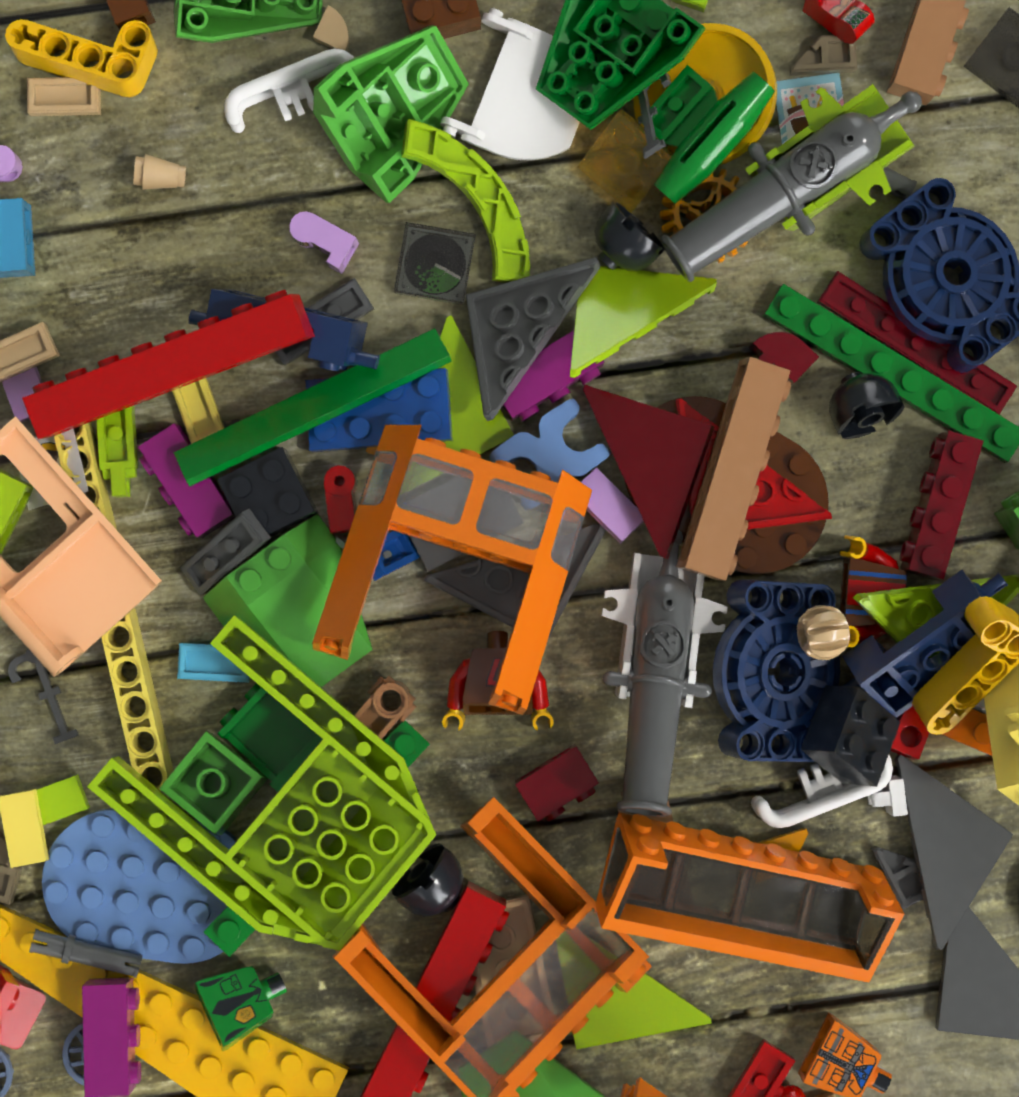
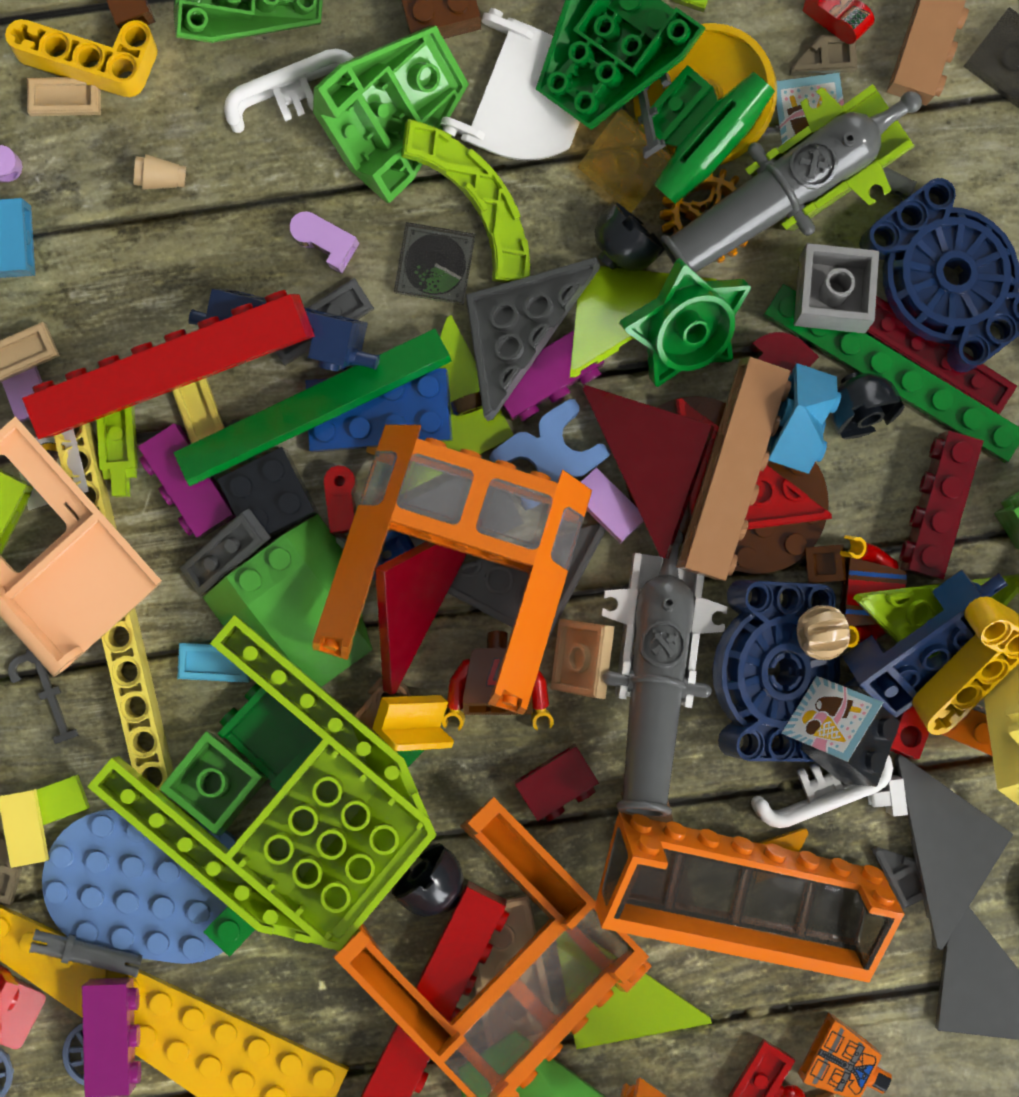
green torso [195,966,287,1051] -> none
tan tile [313,5,349,52] -> none
none -> yellow panel [372,695,454,751]
none -> dark red tile [375,519,482,695]
none -> dark brown tile [450,392,482,417]
none -> tan tile [550,619,615,699]
none -> green plate [619,258,751,387]
none -> dark azure slope [768,363,841,474]
none -> sticker [782,676,884,762]
none -> light grey brick [794,243,879,333]
none -> reddish brown tile [805,544,847,583]

